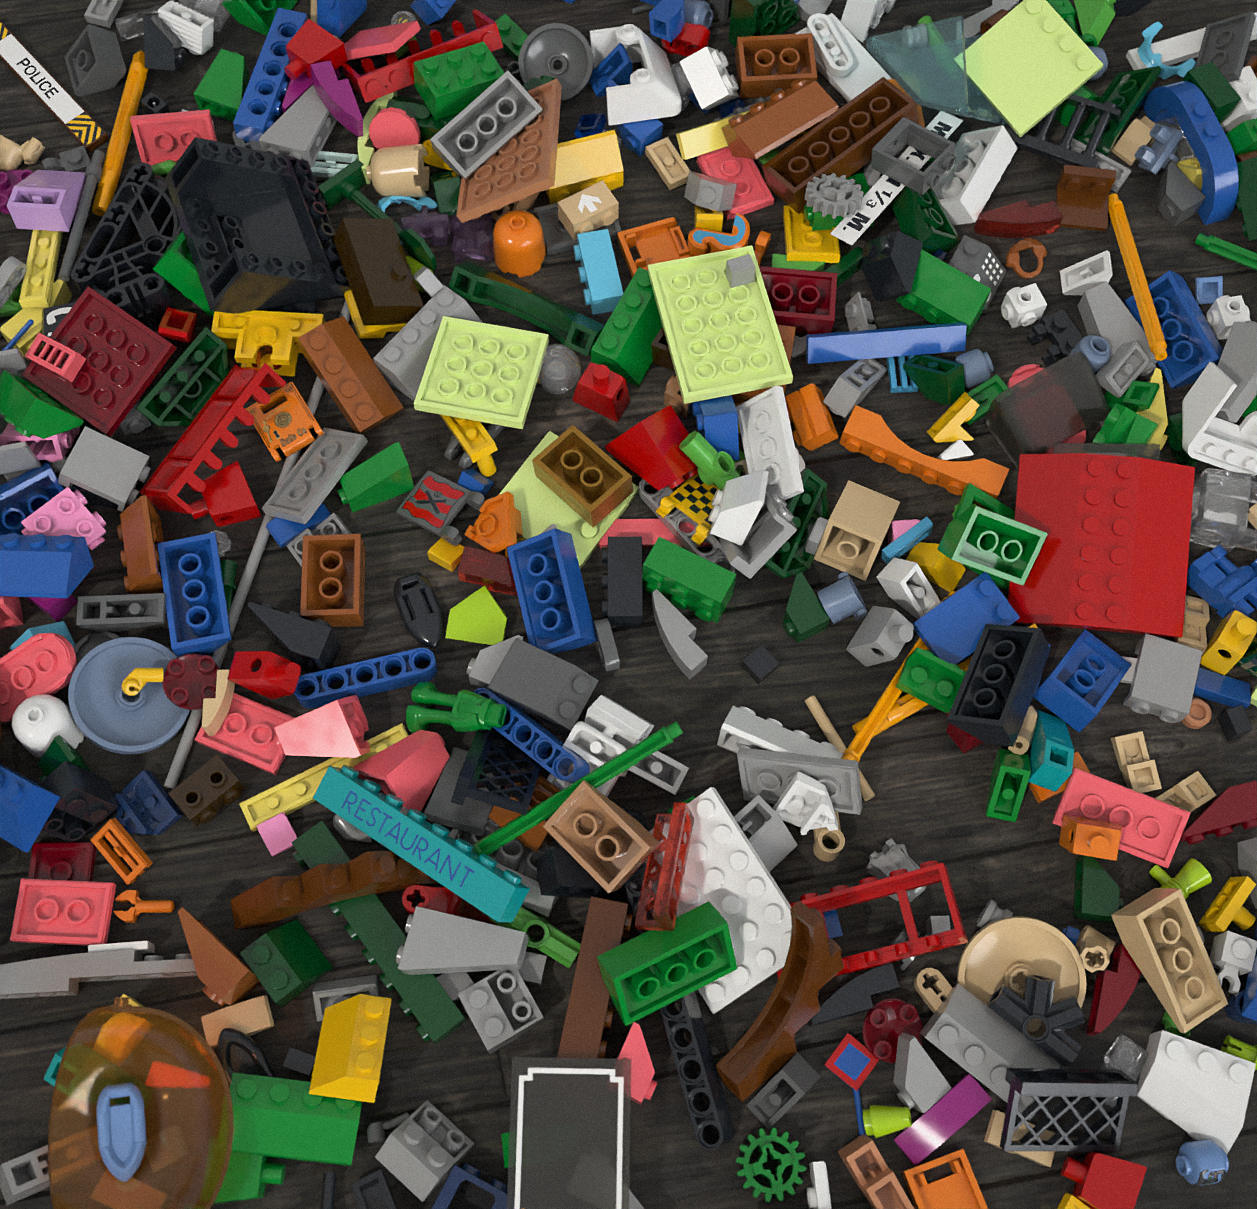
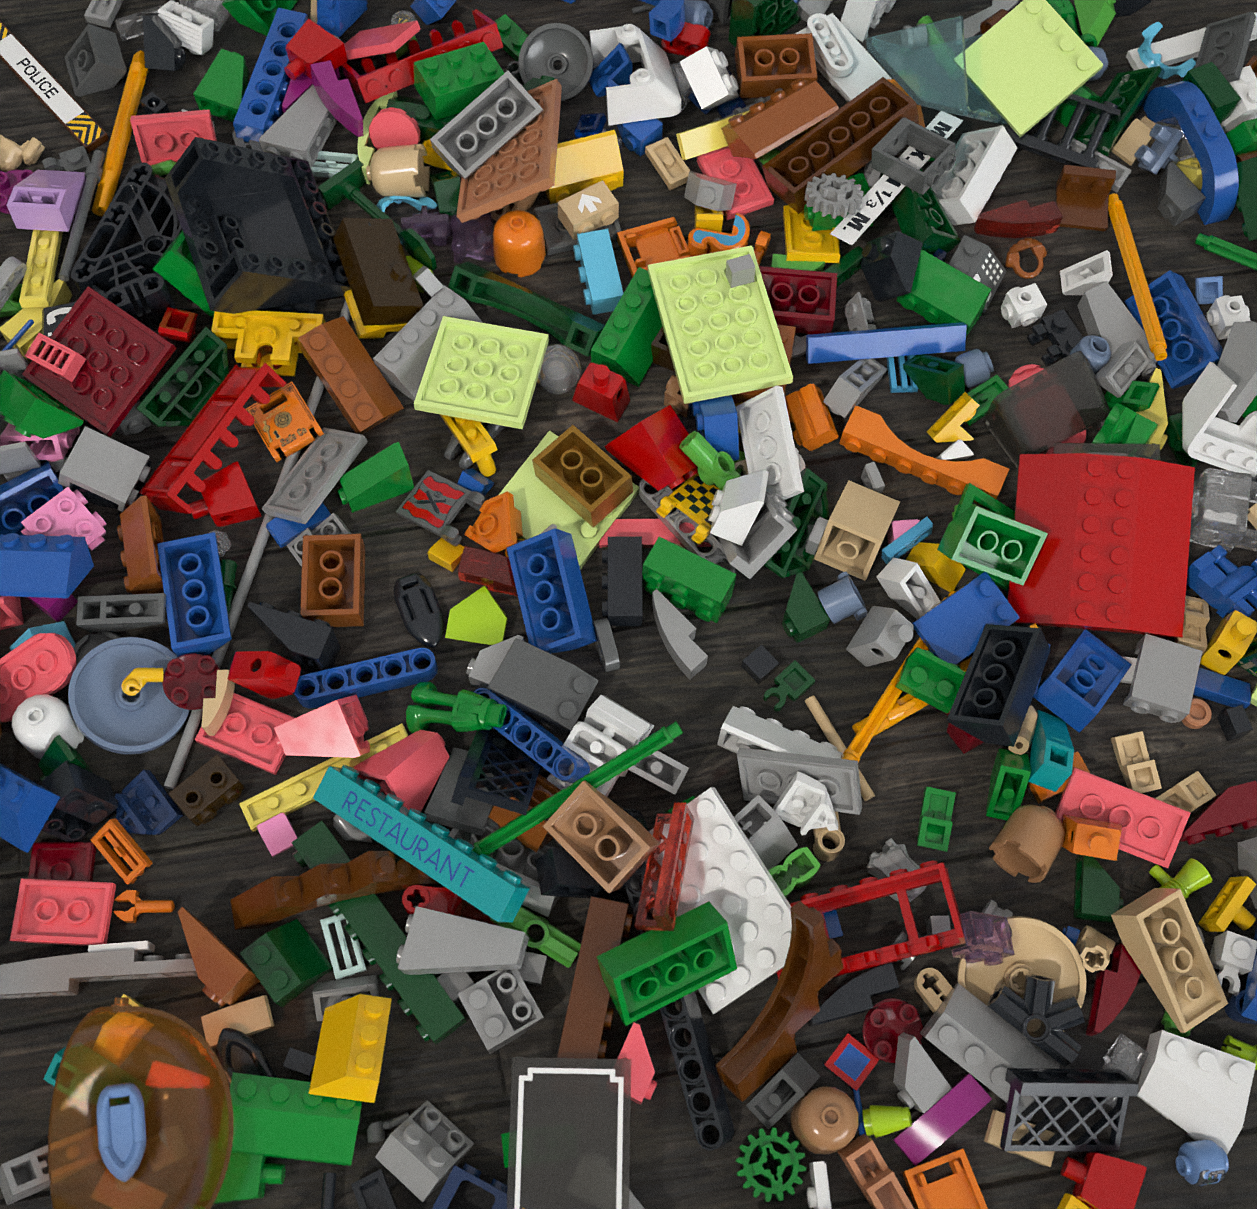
none -> light aqua tile [320,914,367,980]
none -> dark green plate [763,660,815,712]
none -> bright green brick [768,847,821,899]
none -> medium nougat cylinder [791,1086,859,1155]
none -> light grey tile [861,462,885,494]
none -> green slope [917,786,956,852]
none -> clear purple bracket [952,911,1015,966]
none -> medium nougat cylinder [989,805,1065,883]

